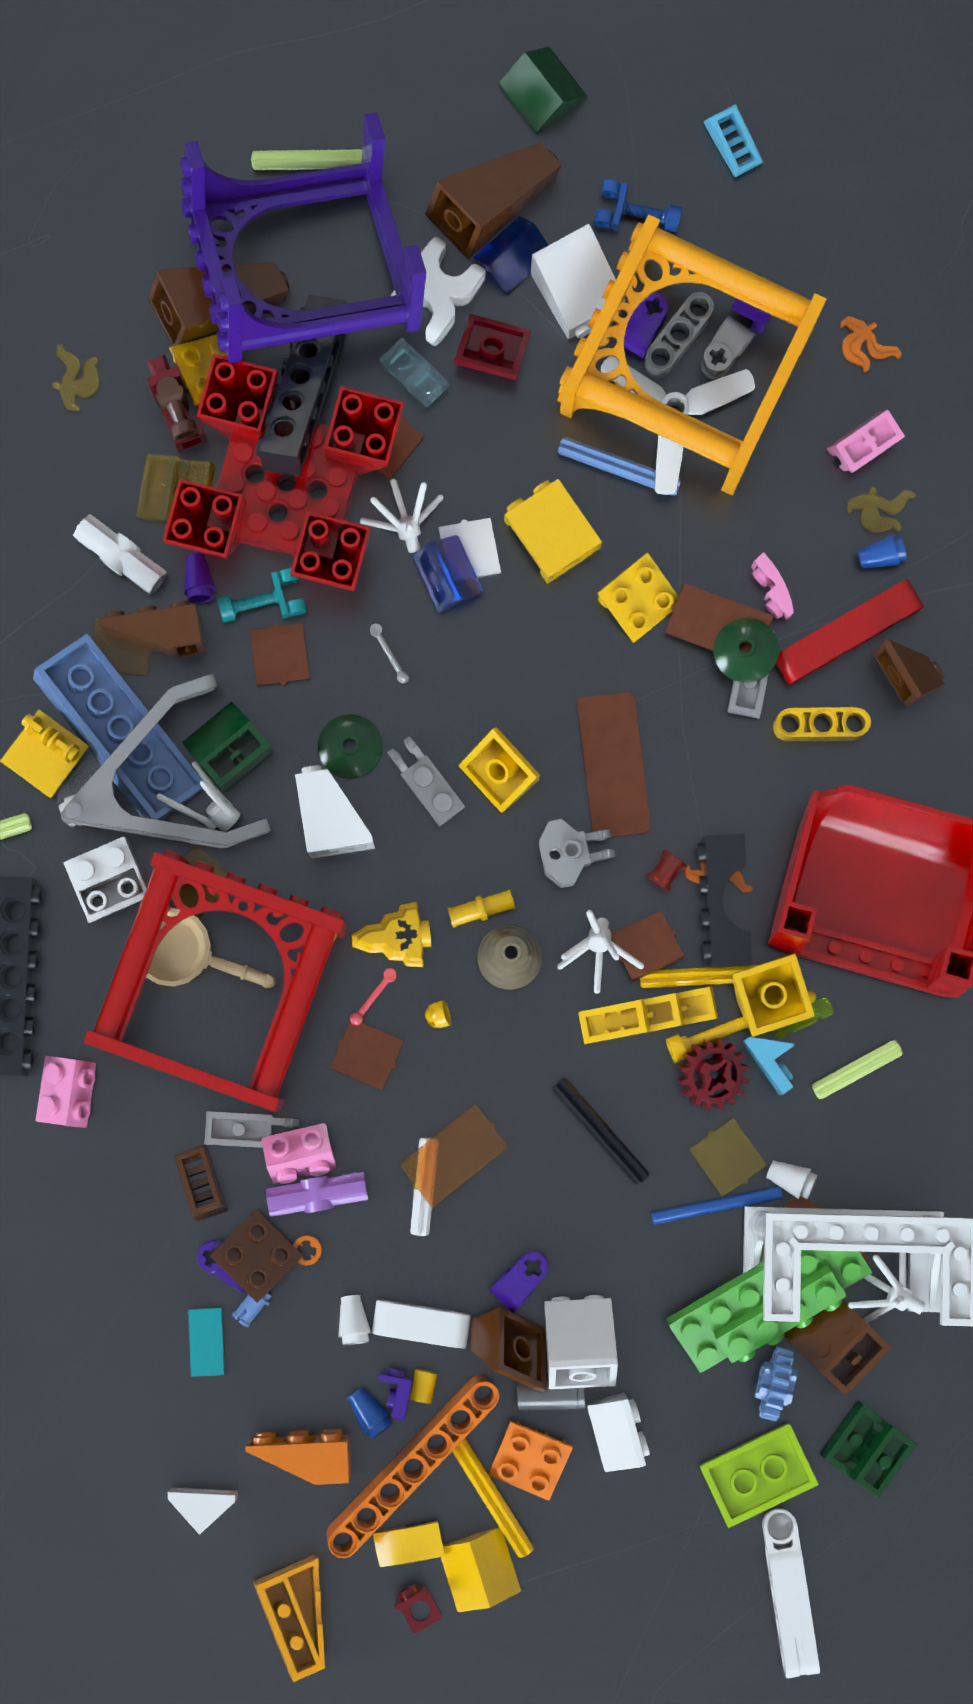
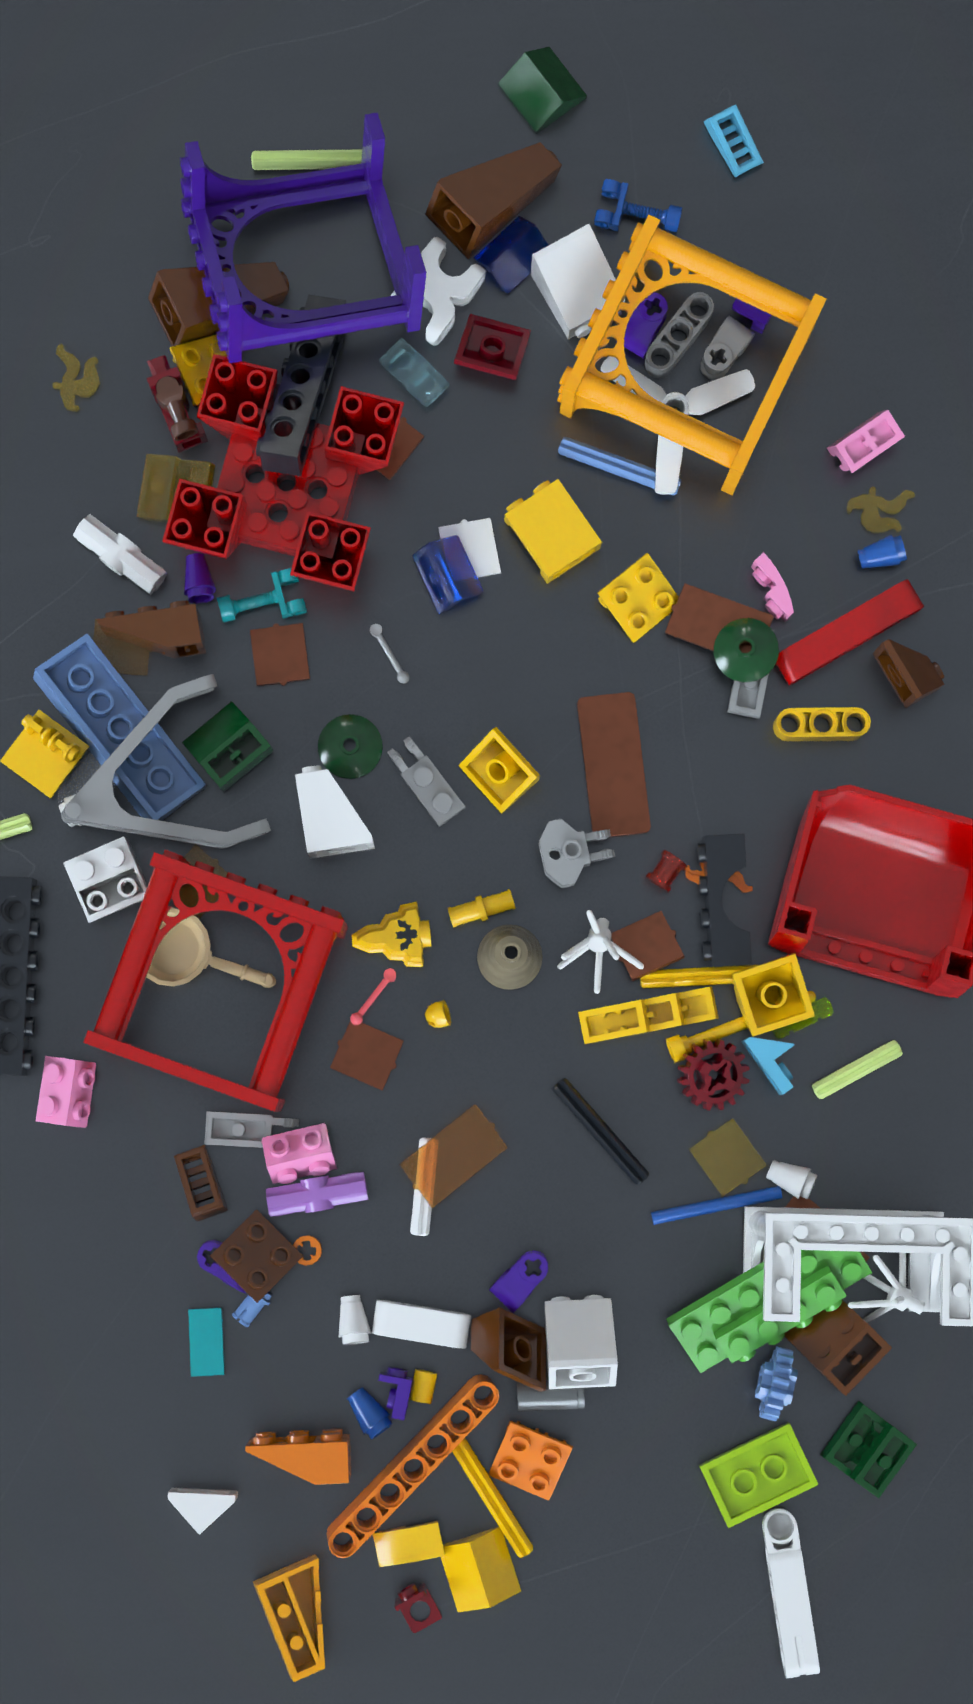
white plant [156,761,240,832] -> none
white plant [360,479,443,553] -> none
white slope [586,1392,650,1472] -> none
orange piece [840,316,902,374] -> none

